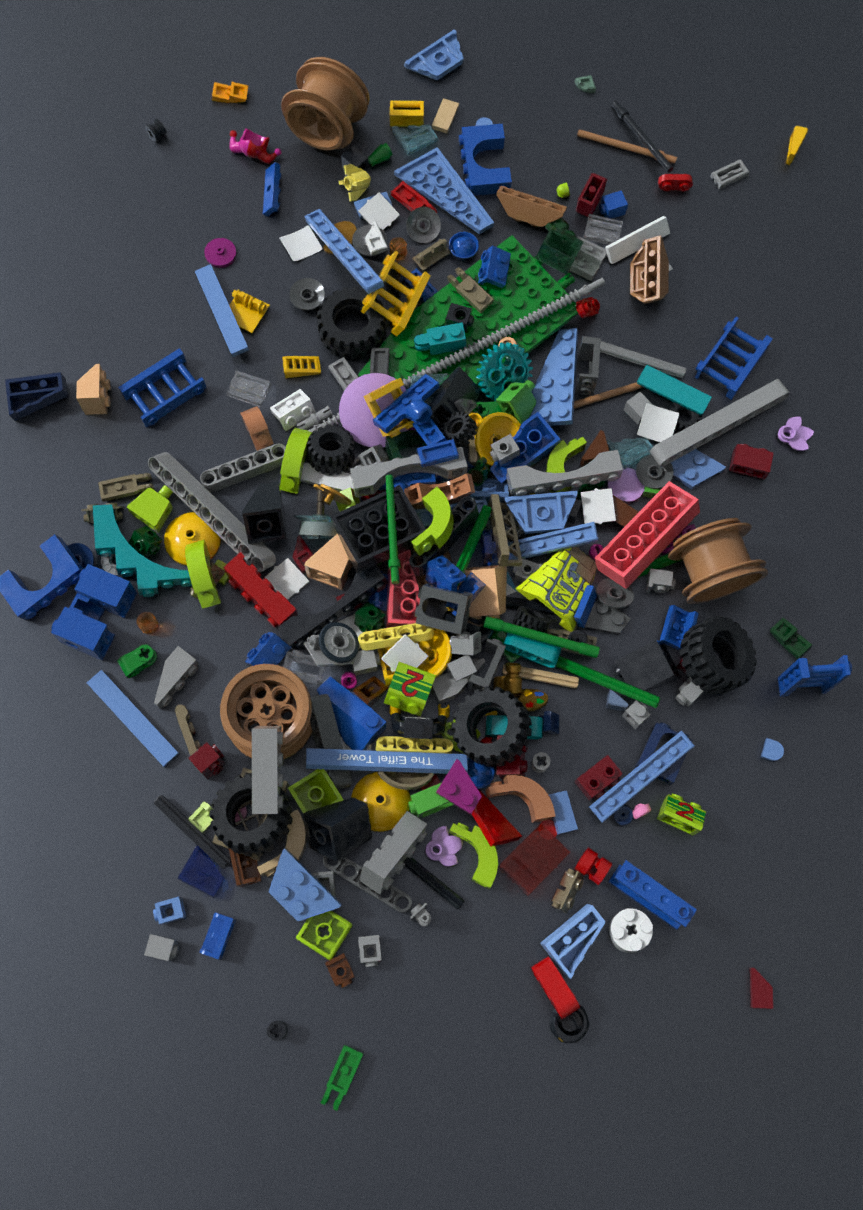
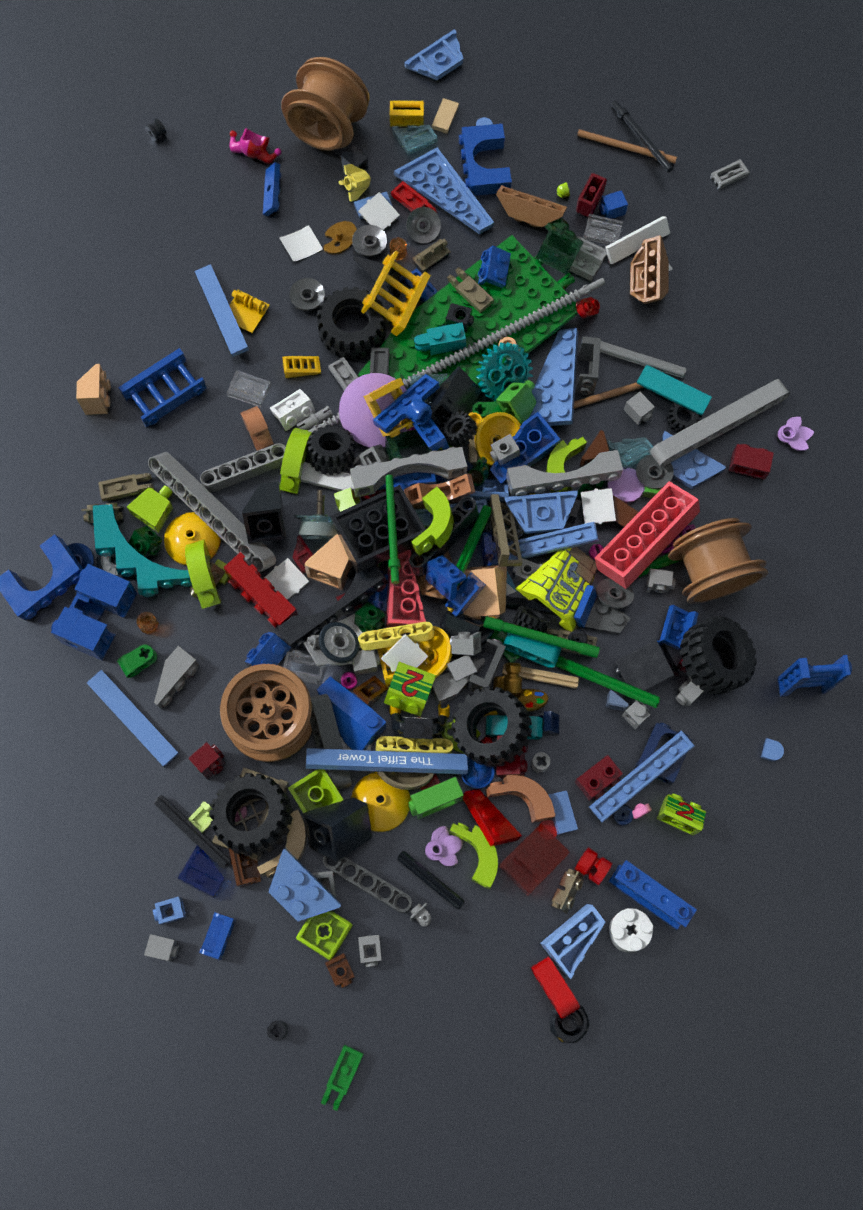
dark blue wedge [5,372,68,421] -> none
dark tan hinge [175,704,201,756] -> none
magenta piece [204,238,236,268] -> none
light orange slope [211,82,248,103] -> none
light grey wedge [252,726,283,814] -> none
medium blue tile [304,209,384,294] -> none
pearl gold piece [313,484,351,505] -> none
light grey wedge [360,811,427,894] -> none
white tile [365,221,388,256] -> none
green cone [368,143,393,167] -> none
dark grey panel [415,583,473,635] -> none
blue tile [417,439,459,468] -> none
magenta wing [436,759,482,815] -> none
blue hat [449,232,479,261] -> none
flat silver tile [454,398,477,415] -> none
sand green tile [575,75,596,93] -> none
white sticker [637,403,679,442] -> none
red plate [658,174,693,191] -> none
blue fence [695,317,773,400] -> none
dark red tile [750,968,773,1009] -> none
dark green slope [770,618,812,660] -> none
yellow slope [786,126,808,165] -> none

